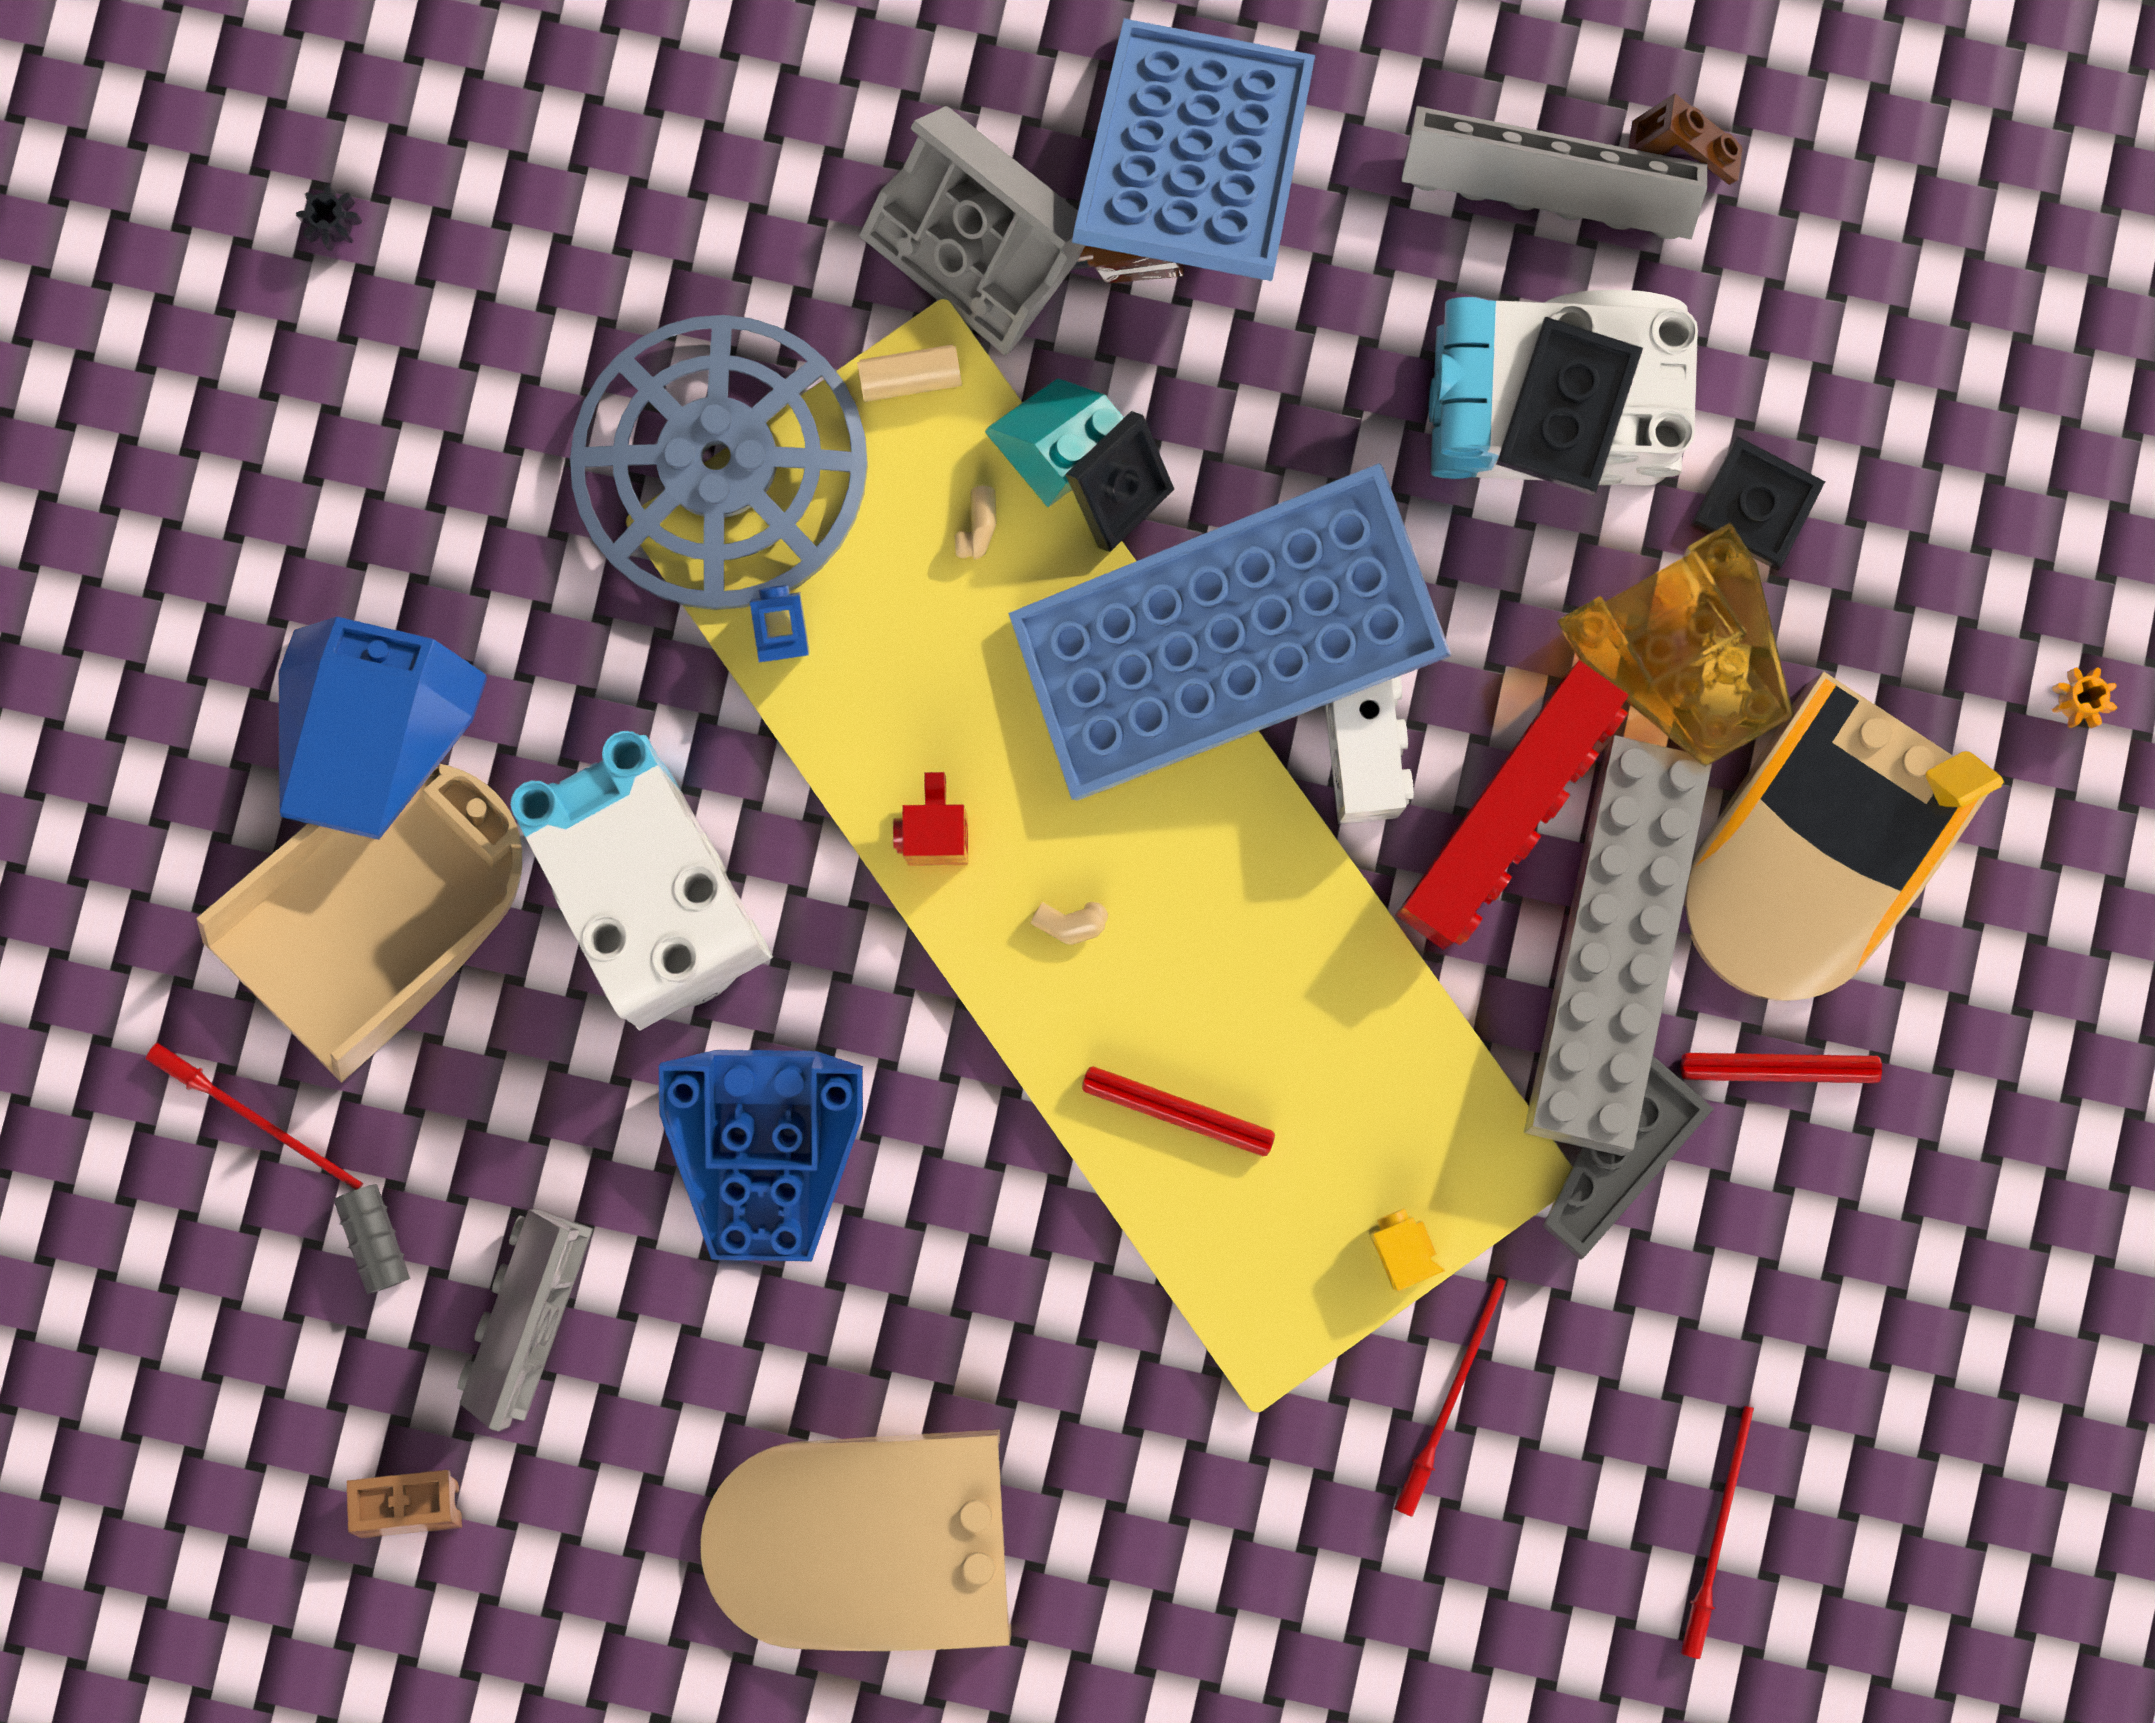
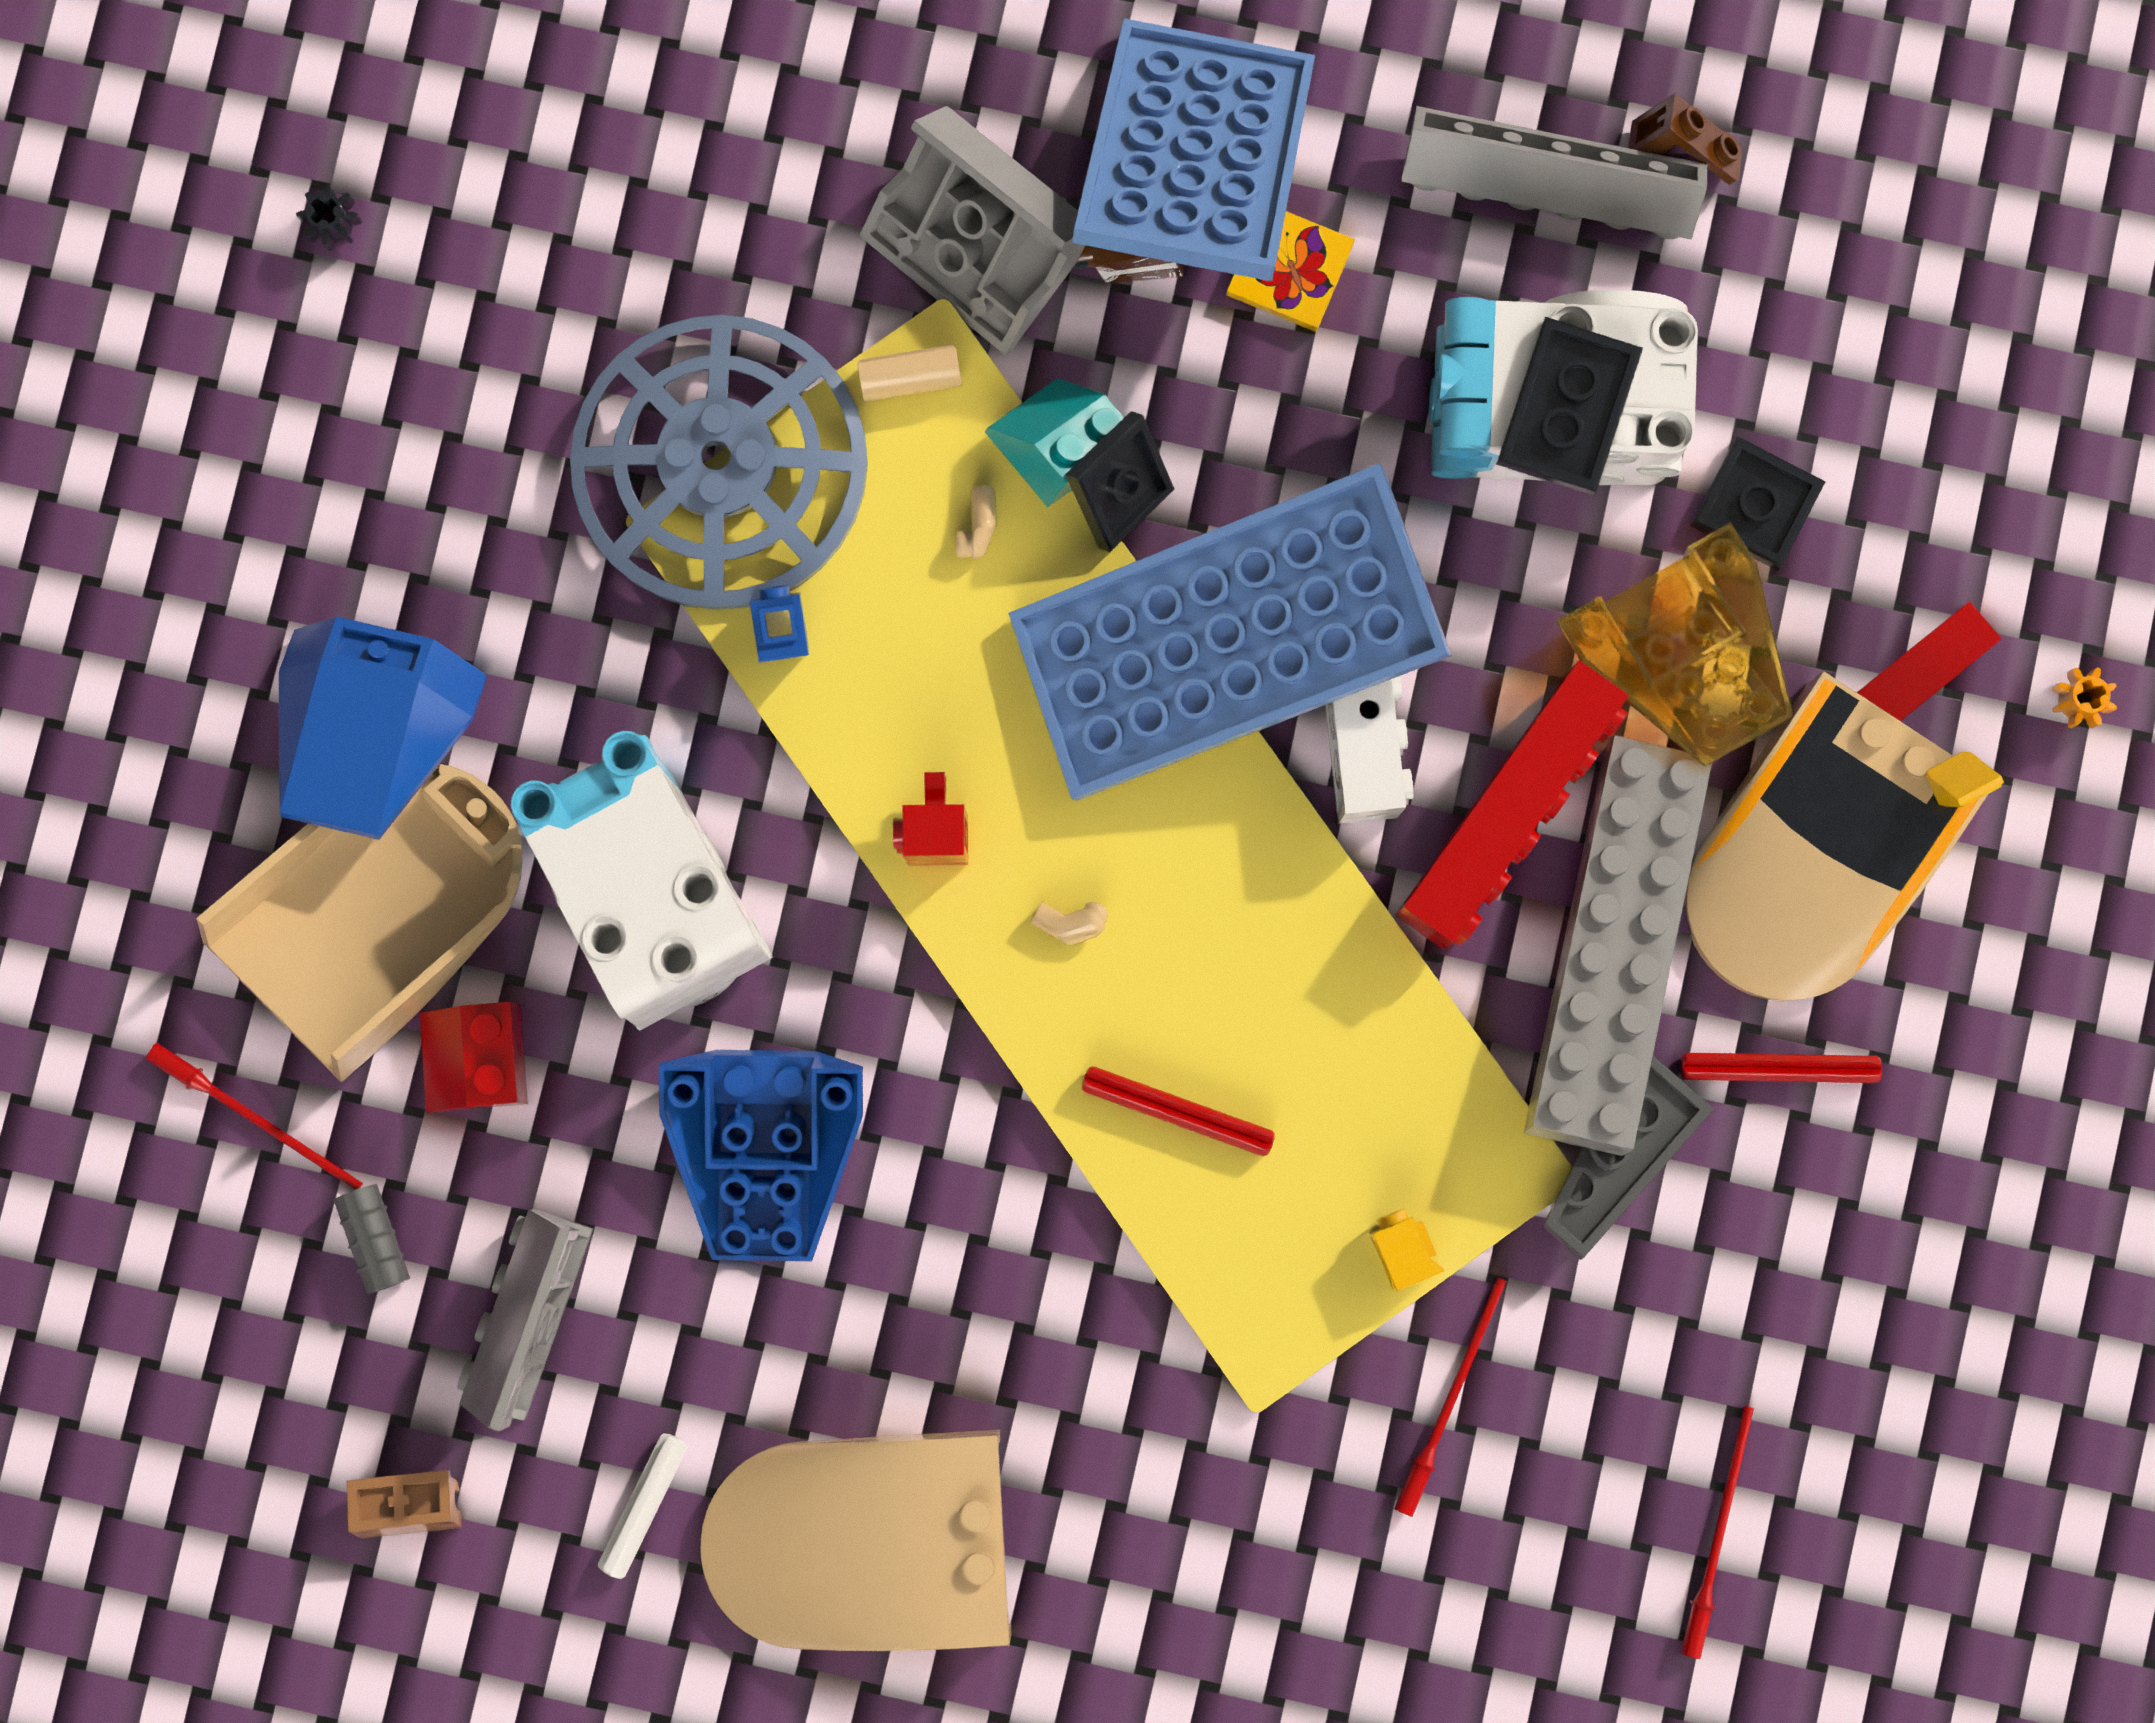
none -> red slope [420,1002,528,1113]
none -> white axle [598,1433,687,1579]
none -> tile [1226,211,1355,332]
none -> red tile [1856,601,2002,721]

